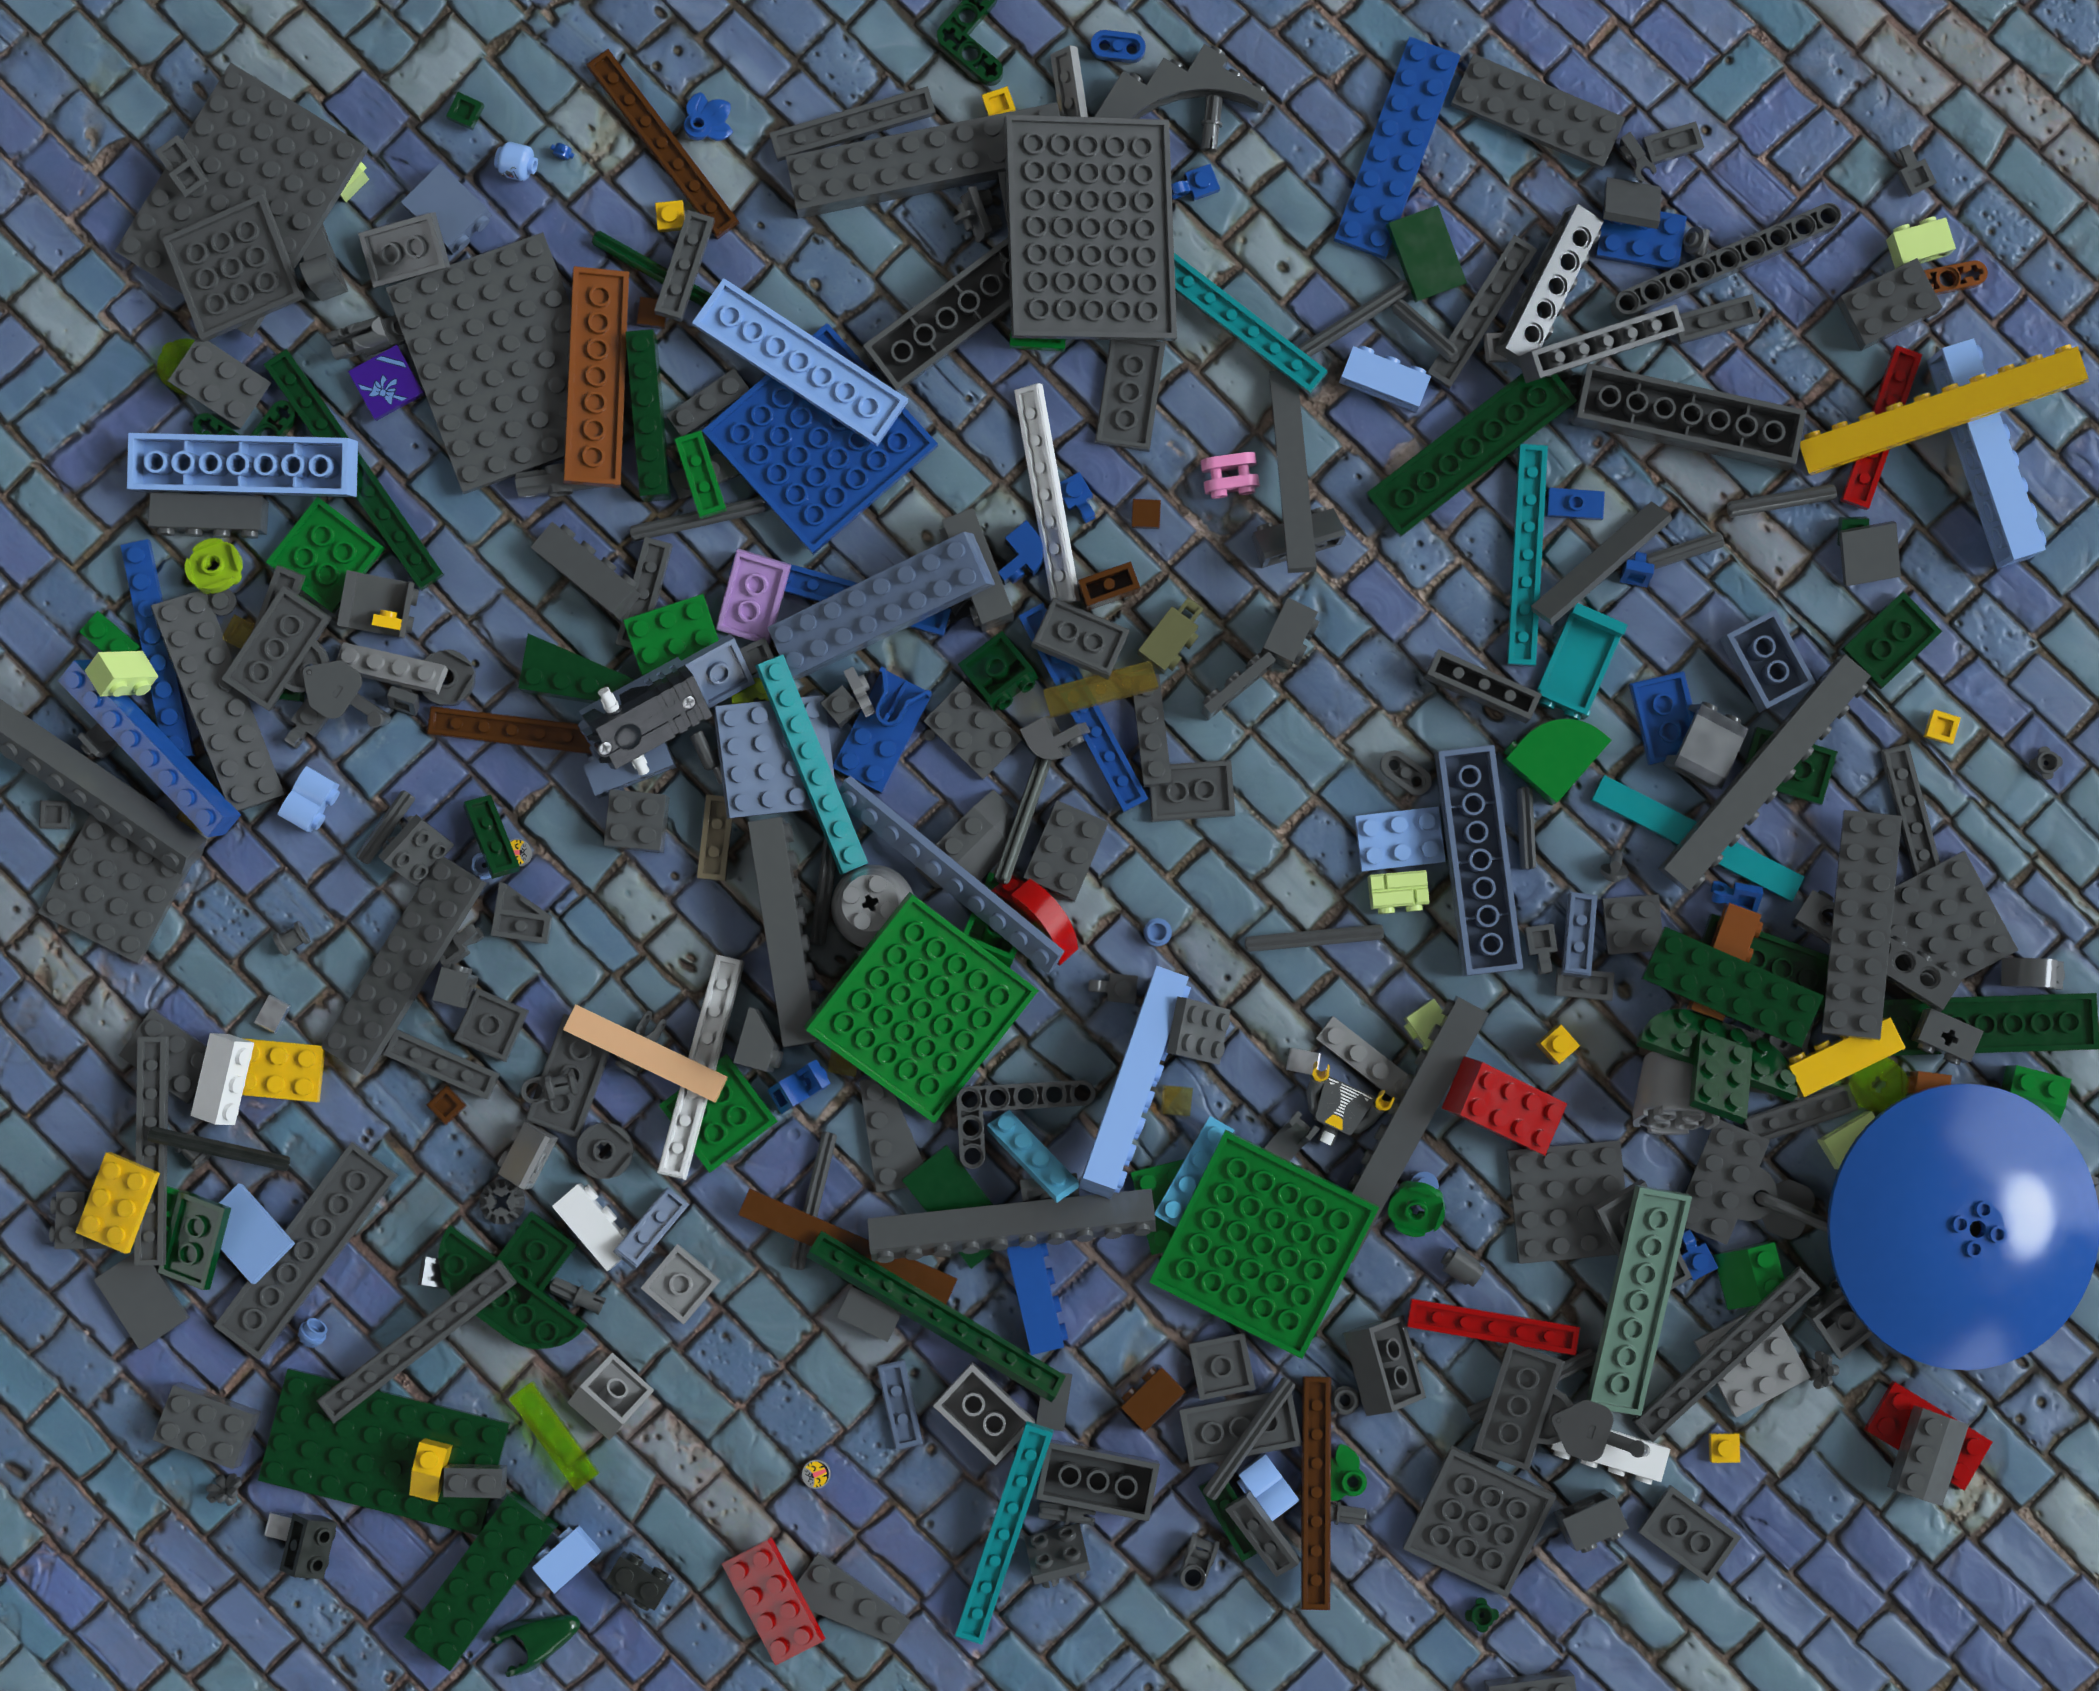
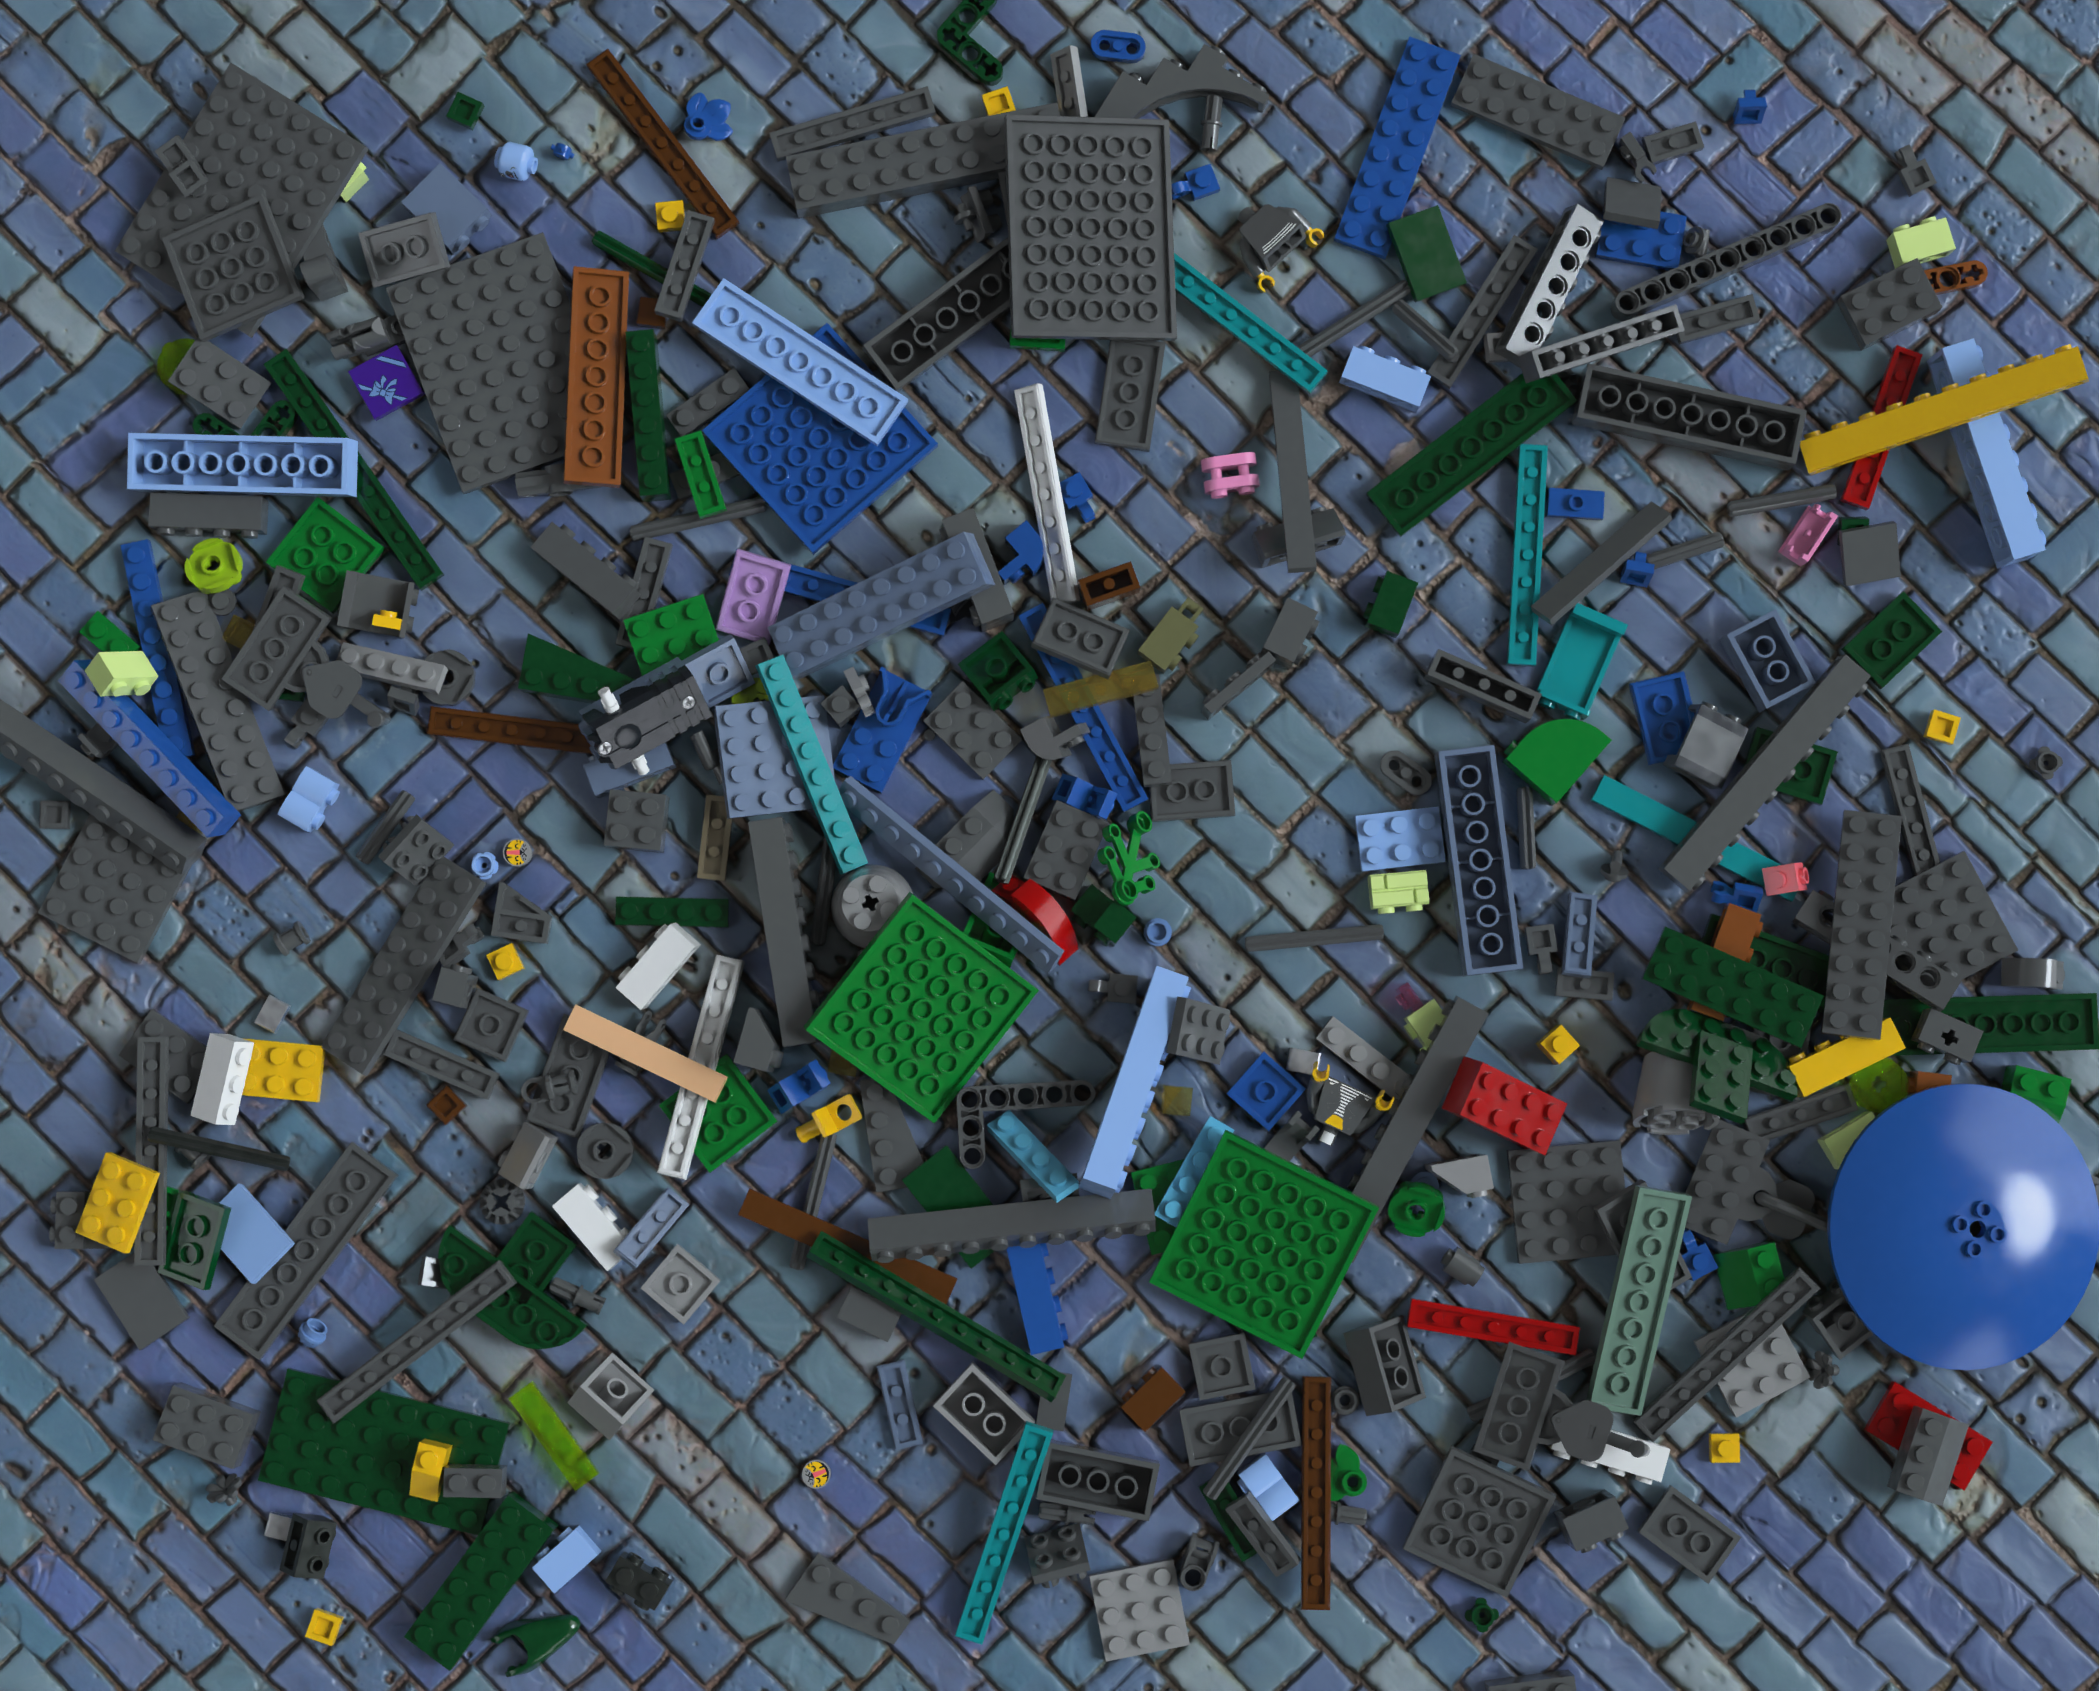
dark green plate [463,795,520,879] -> none
red plate [722,1537,826,1666] -> none
reddish brown tile [1132,499,1161,529] -> none
dark grey plate [1601,894,1662,955] -> none
none -> yellow plate [305,1608,344,1646]
none -> yellow plate [486,943,525,981]
none -> dark green plate [615,897,729,928]
none -> white brick [616,922,701,1010]
none -> yellow bracket [795,1094,862,1143]
none -> blue brick [1052,774,1117,820]
none -> dark green brick [1070,884,1136,947]
none -> light grey plate [1089,1558,1190,1662]
none -> green plant [1097,811,1160,906]
none -> blue plate [1226,1051,1306,1131]
none -> dark grey torso [1238,204,1324,293]
none -> dark green brick [1363,571,1418,638]
none -> clear pink plate [1395,982,1424,1013]
none -> light grey slope [1424,1154,1494,1198]
none -> blue tile [1733,90,1767,124]
none -> coral bracket [1762,862,1809,896]
none -> bright pink hinge [1778,504,1838,567]

